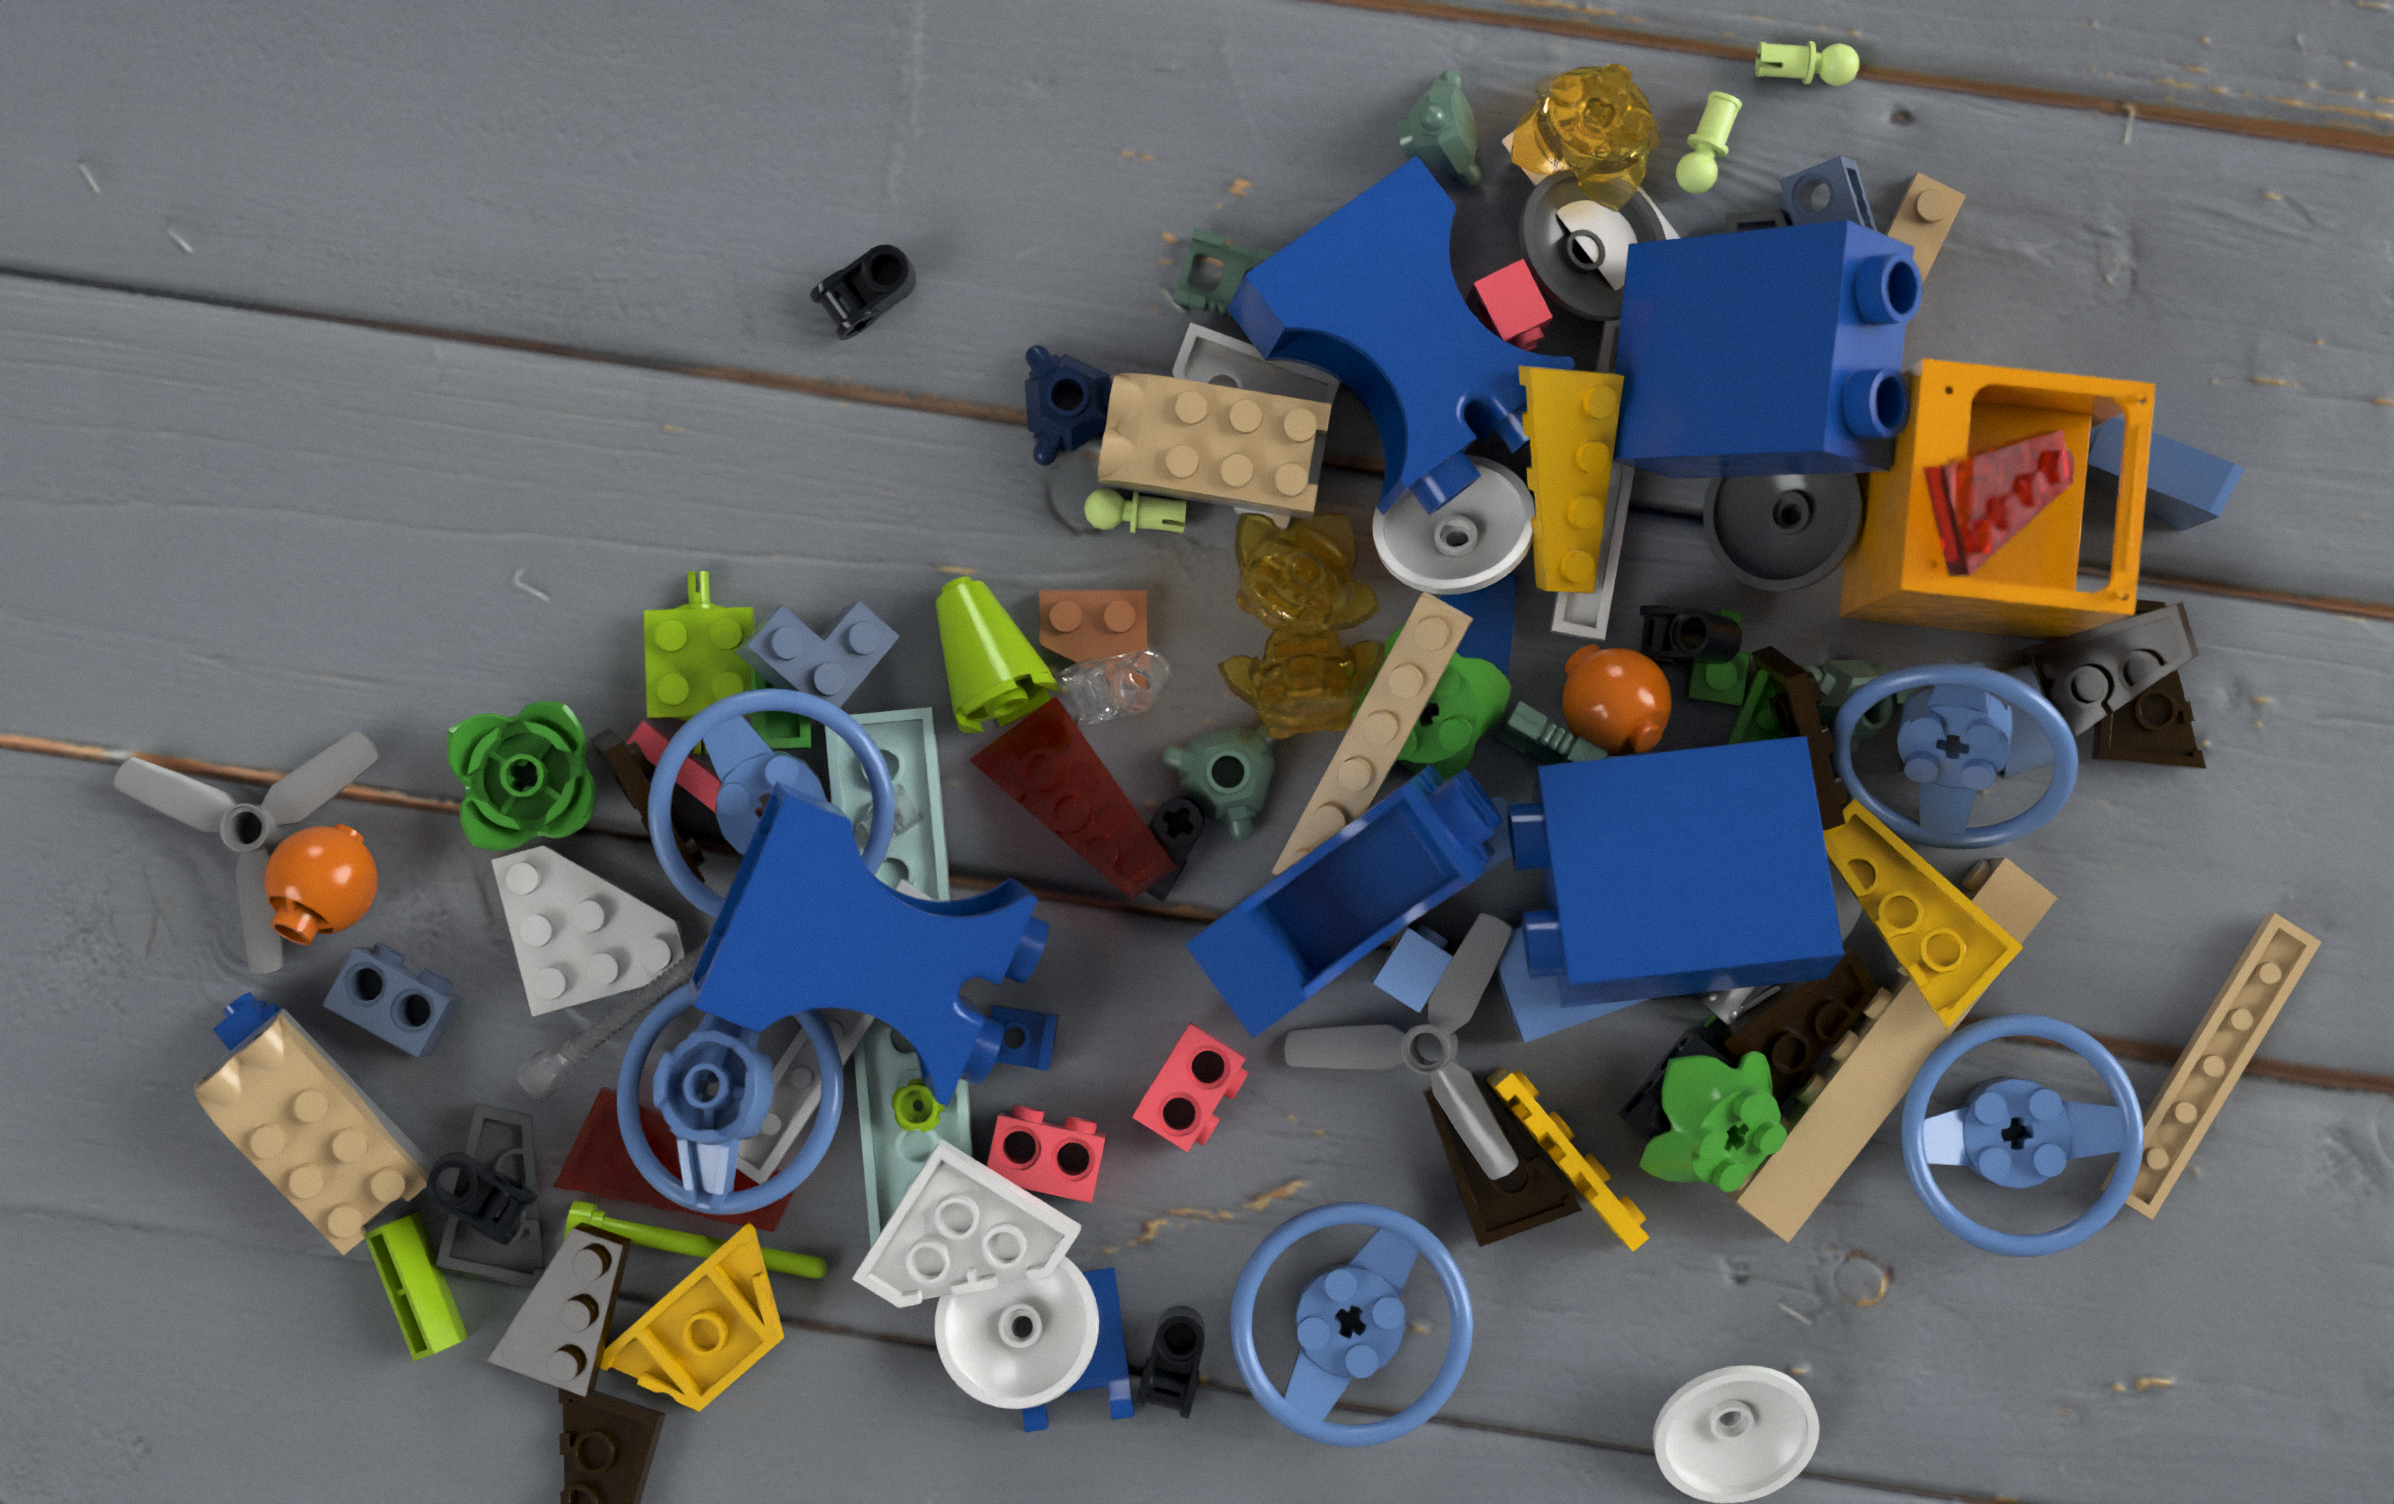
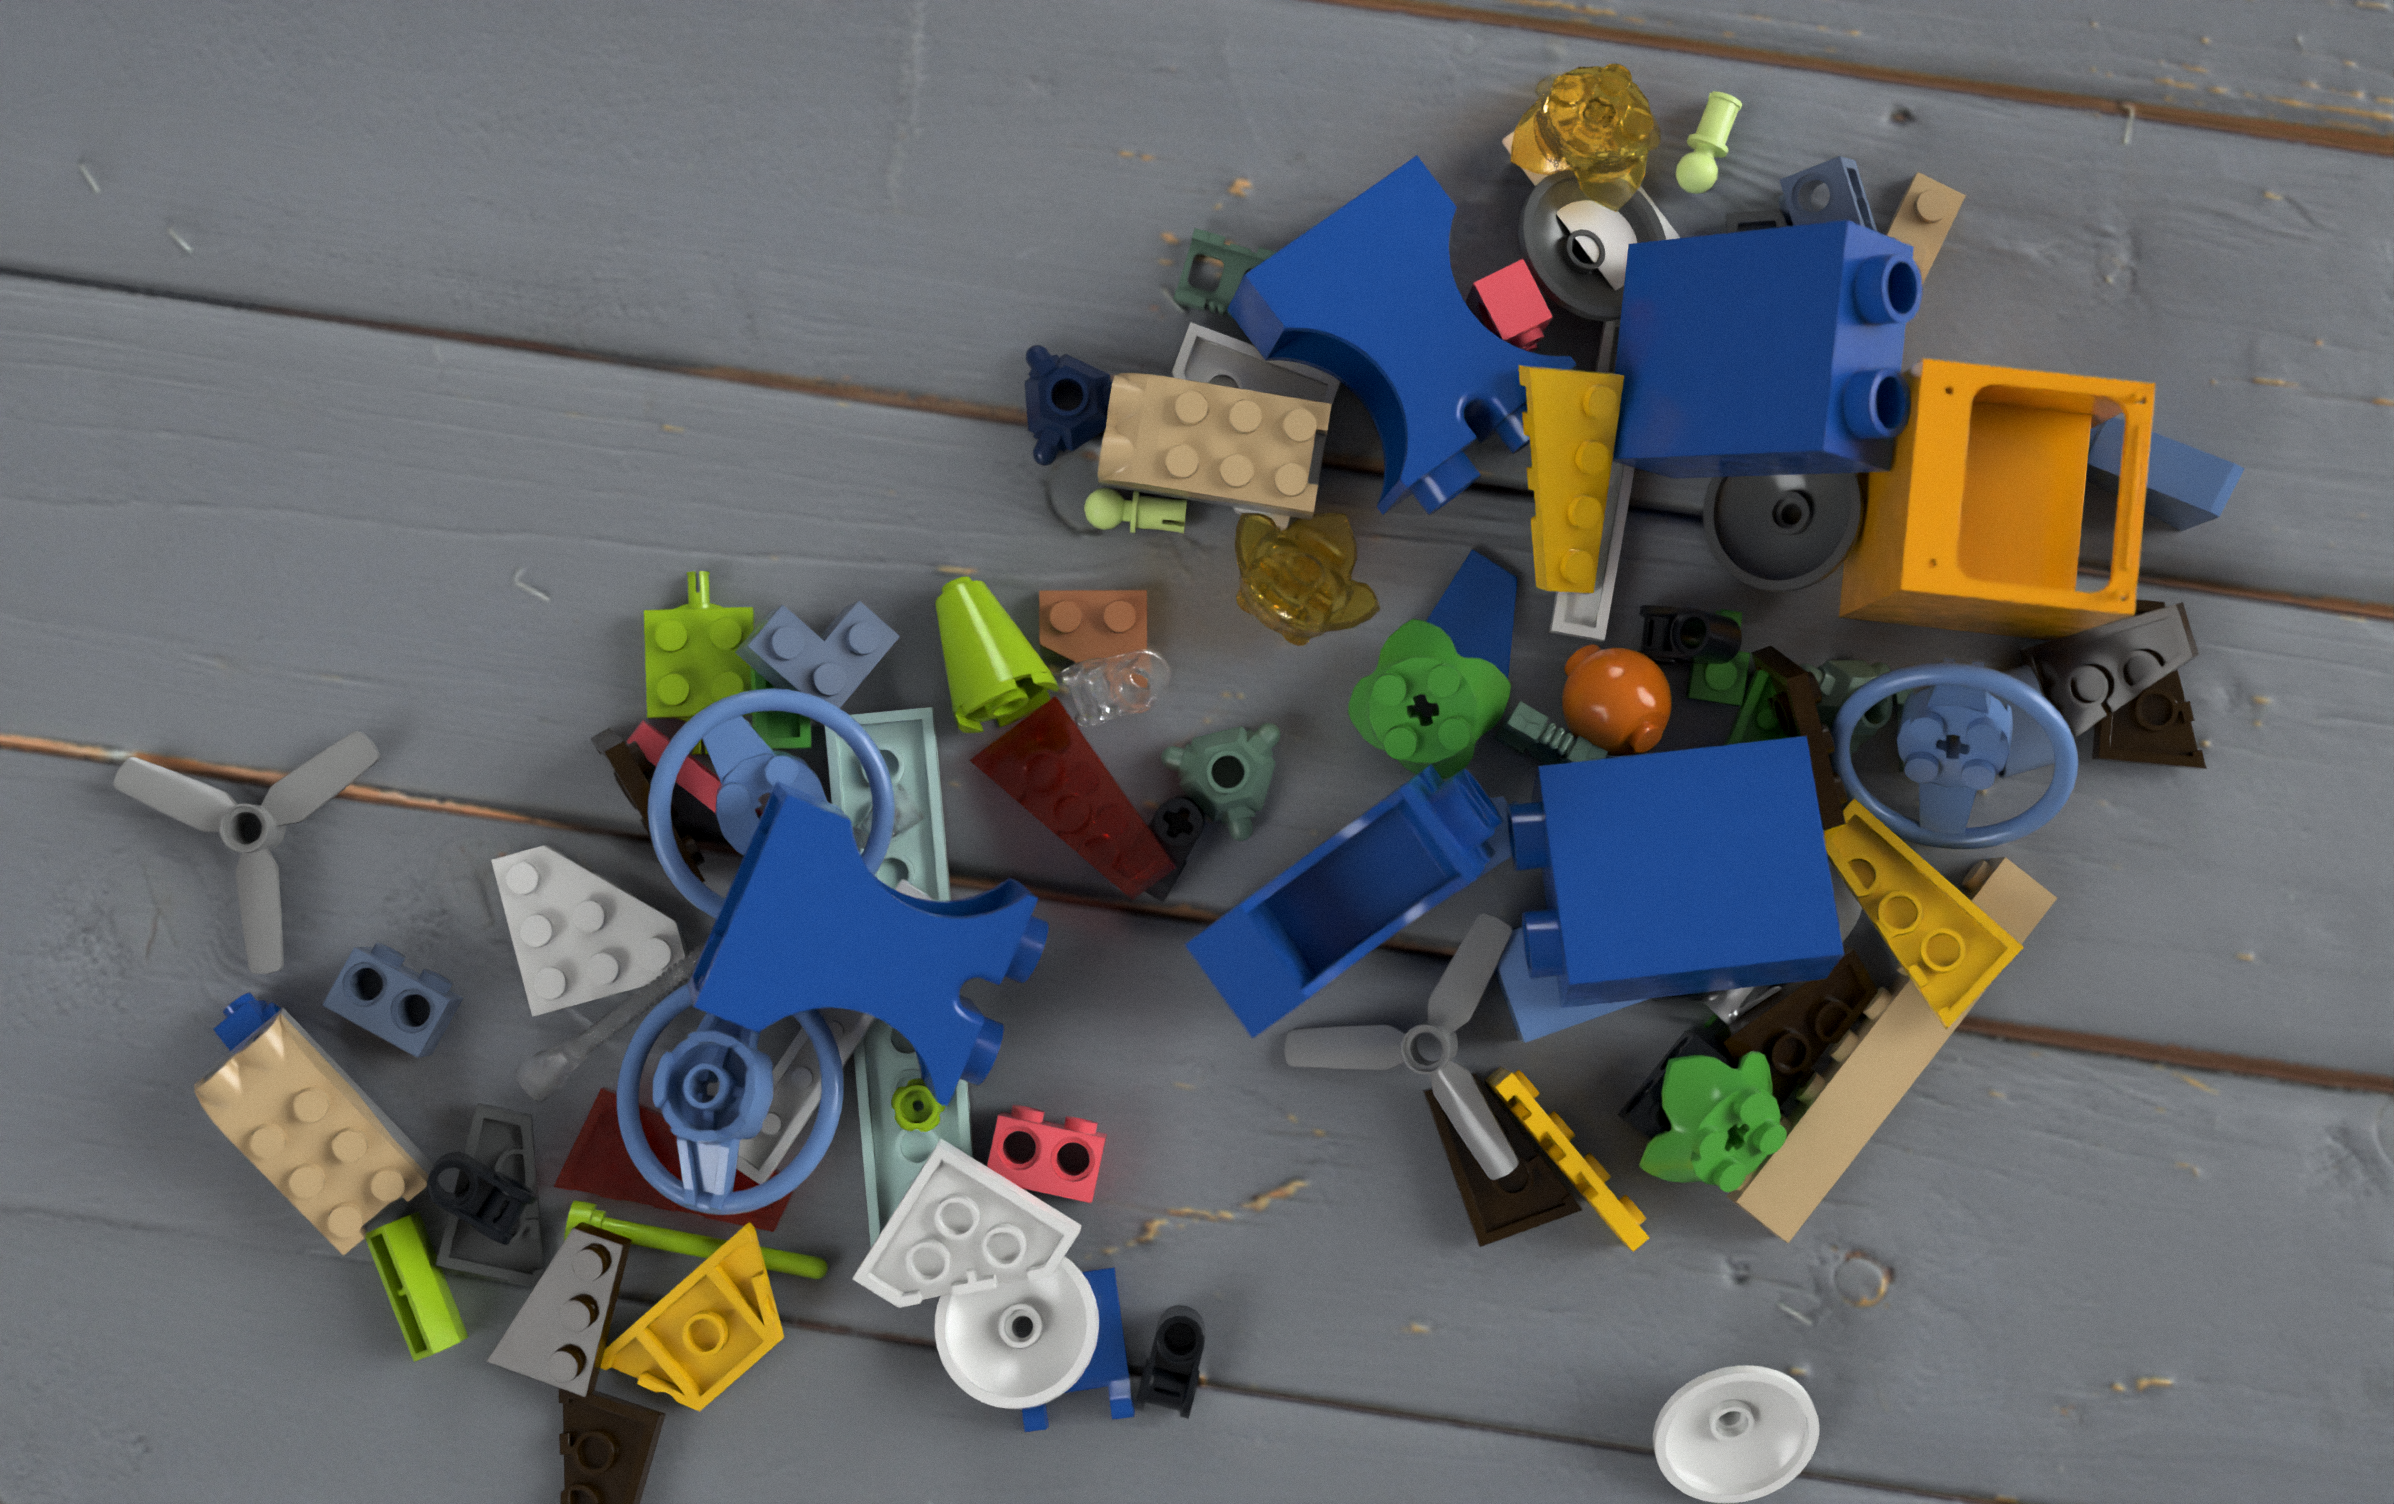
orange brick [264,824,378,946] -> none
bright green brick [446,701,597,850] -> none
black piece [810,244,916,341] -> none
blue brick [984,1004,1059,1071] -> none
coral brick [1132,1022,1249,1152] -> none
clear yellow brick [1217,609,1385,739] -> none
medium blue piece [1230,1202,1473,1447] -> none
tan plate [1271,592,1473,876] -> none
light blue brick [1370,924,1453,1013] -> none
white dish [1372,455,1536,595] -> none
sand green rock [1397,70,1483,189] -> none
yellowish green pin [1755,41,1859,86] -> none
medium blue piece [1901,1013,2144,1257] -> none
clear red wing [1923,430,2074,576] -> none
tan plate [2099,913,2321,1220] -> none

